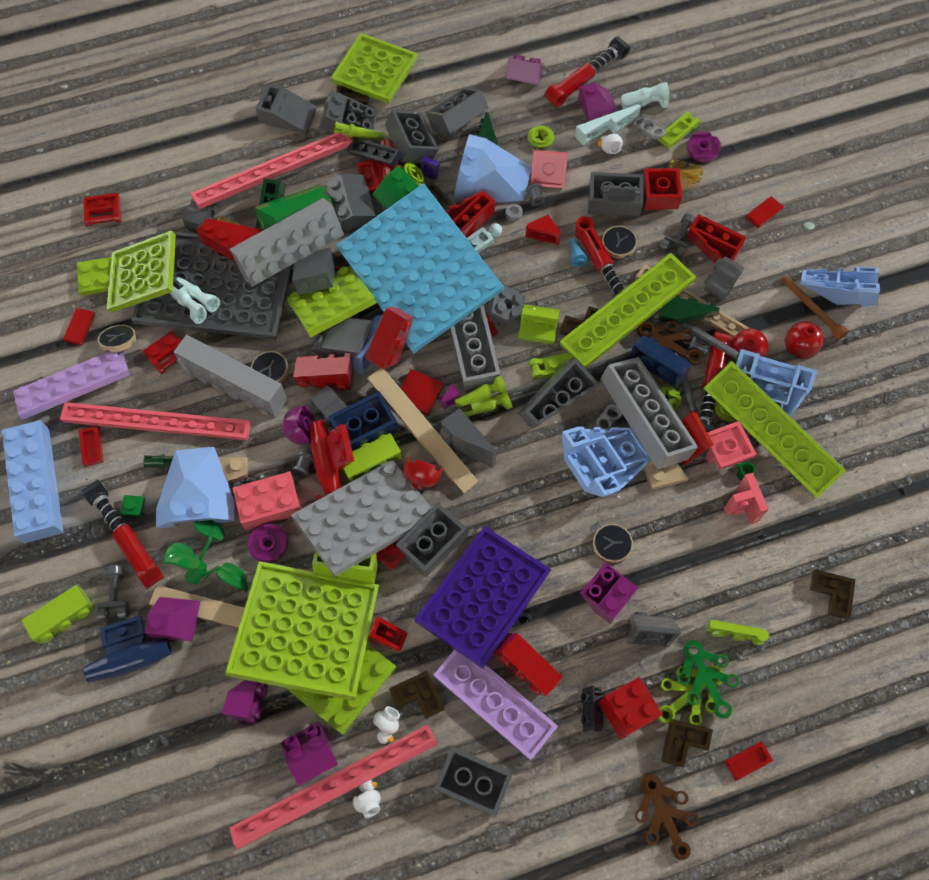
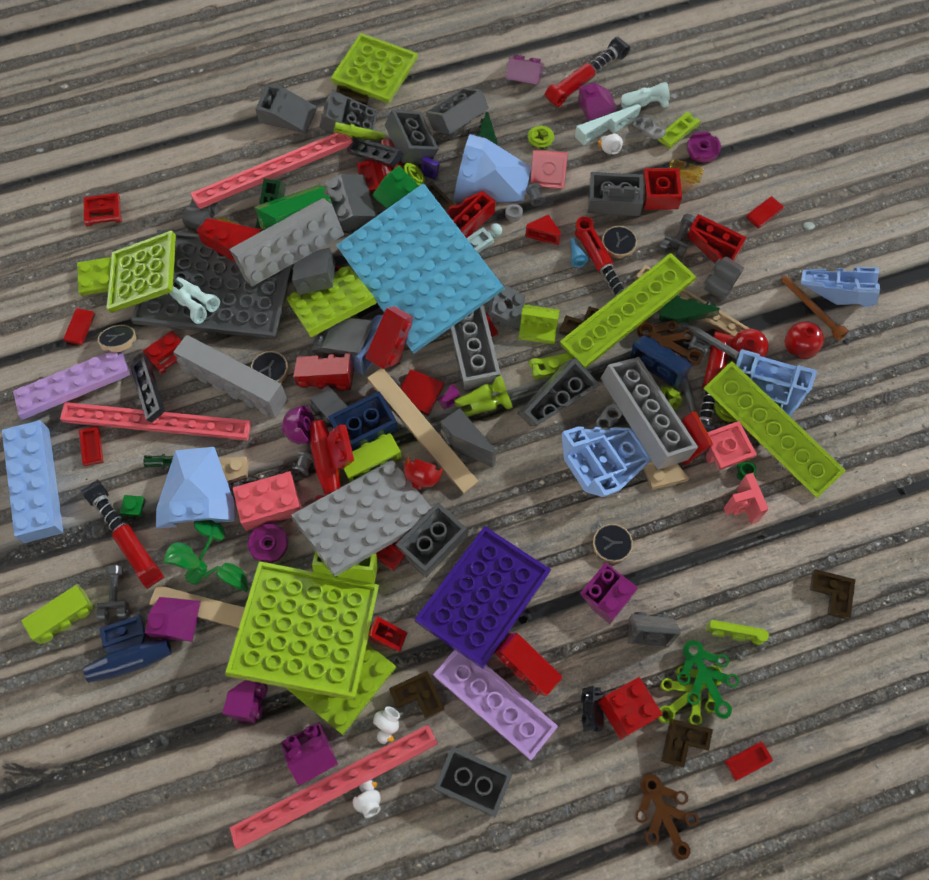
none -> black plate [130,355,165,423]

